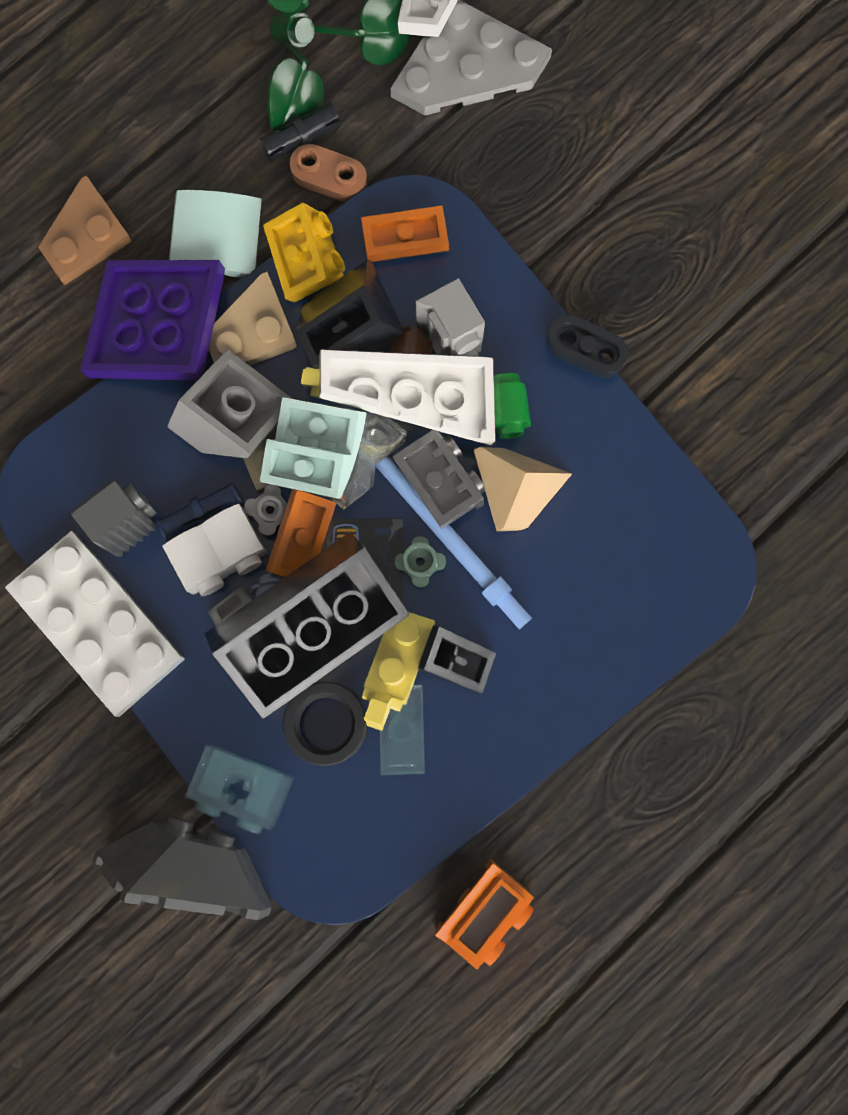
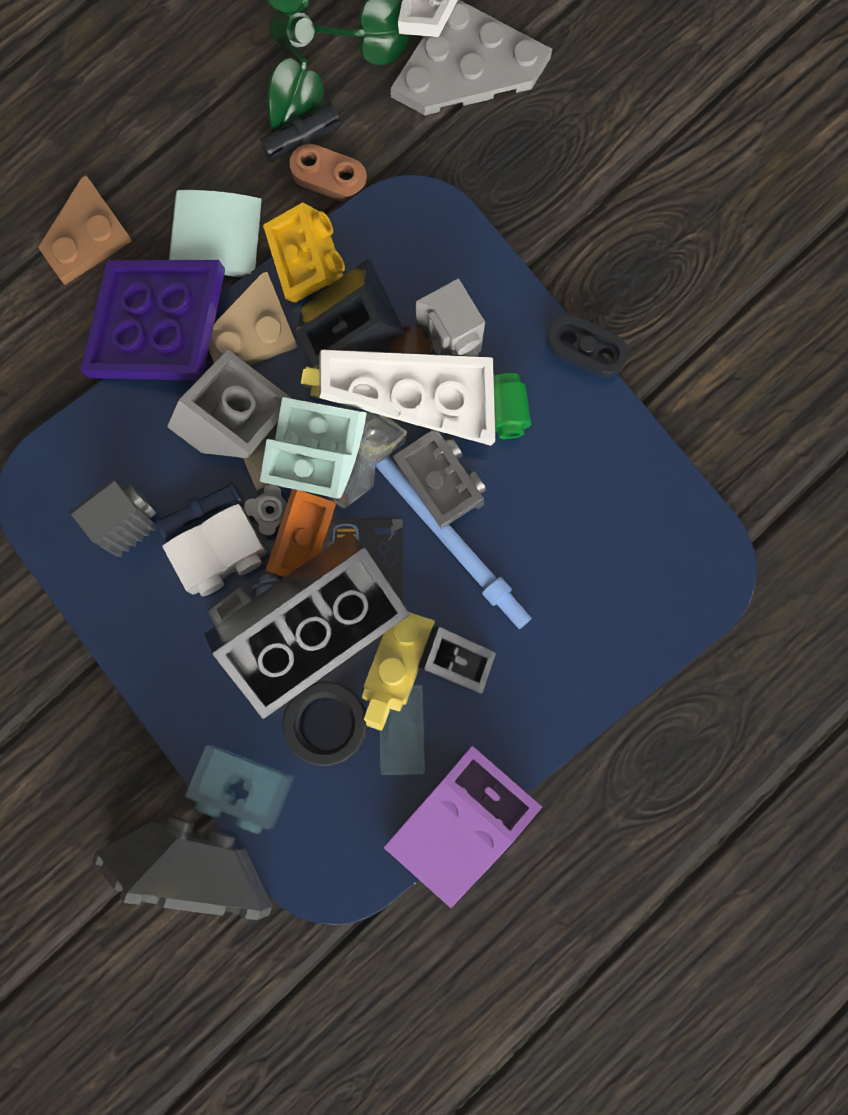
white plate [5,531,185,717] -> none
orange plate [361,205,449,262] -> none
sand green plate [395,536,446,588] -> none
orange window [435,859,534,969] -> none
tan slope [474,447,572,531] -> none
none -> medium lavender slope [384,746,542,908]

